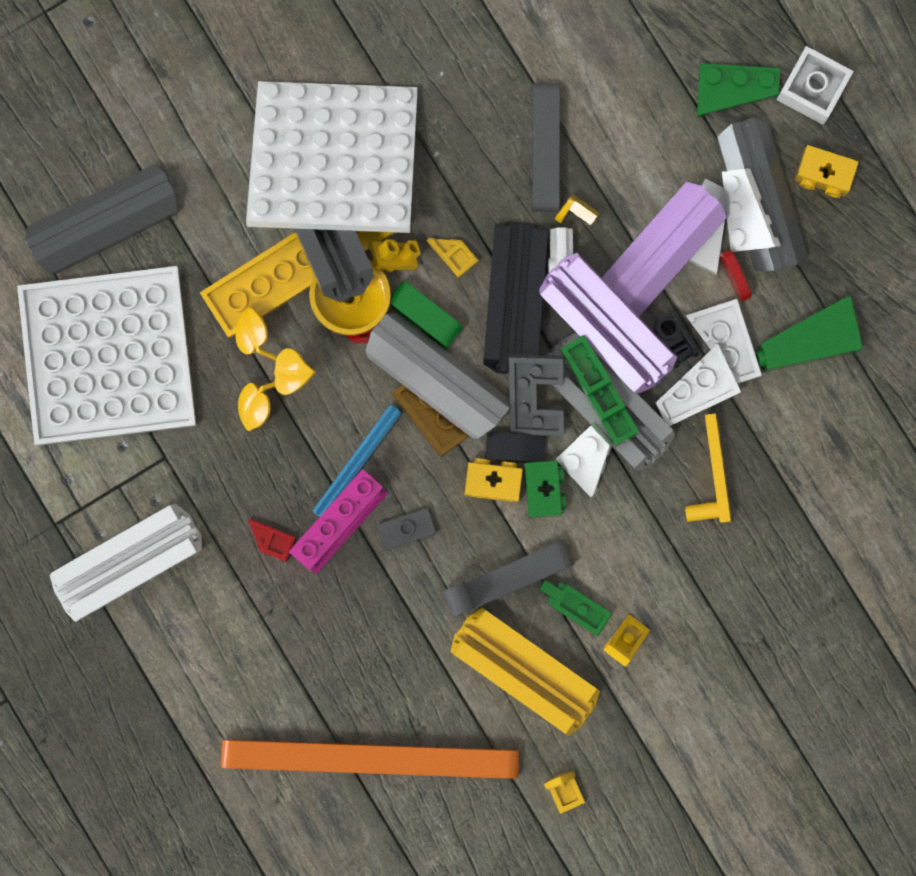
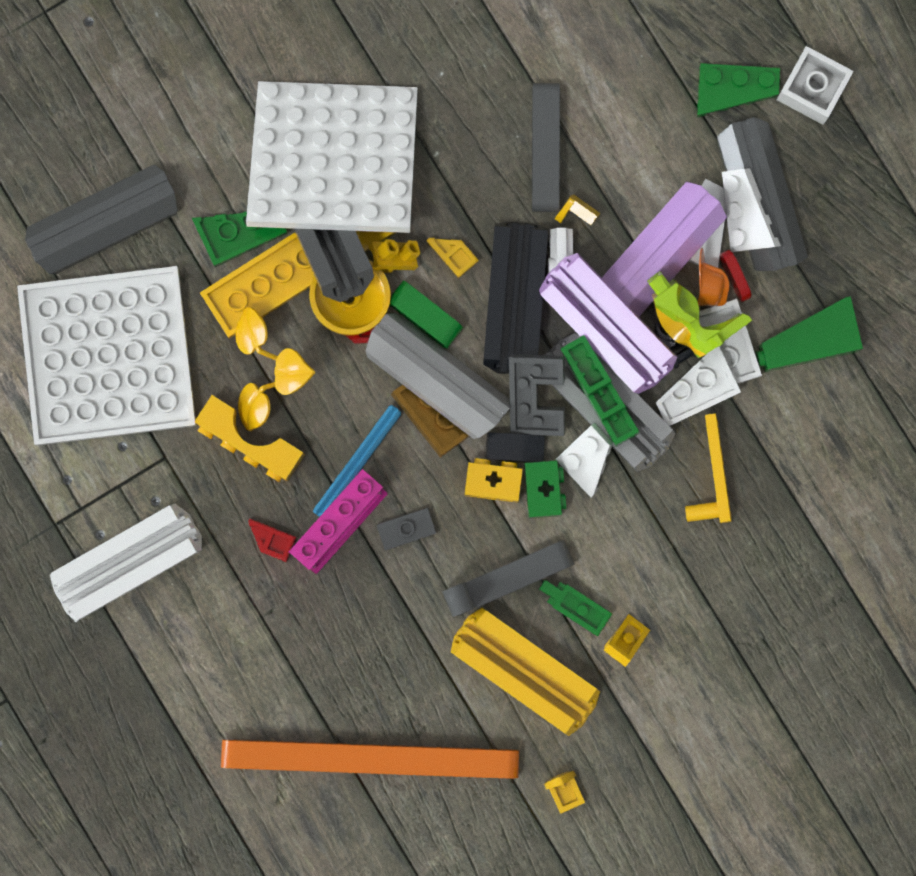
yellow brick [794,145,859,198] -> none
none -> green wing [192,211,288,267]
none -> yellow arch [195,395,305,482]
none -> lime hips [647,271,752,358]
none -> orange piece [698,248,729,307]

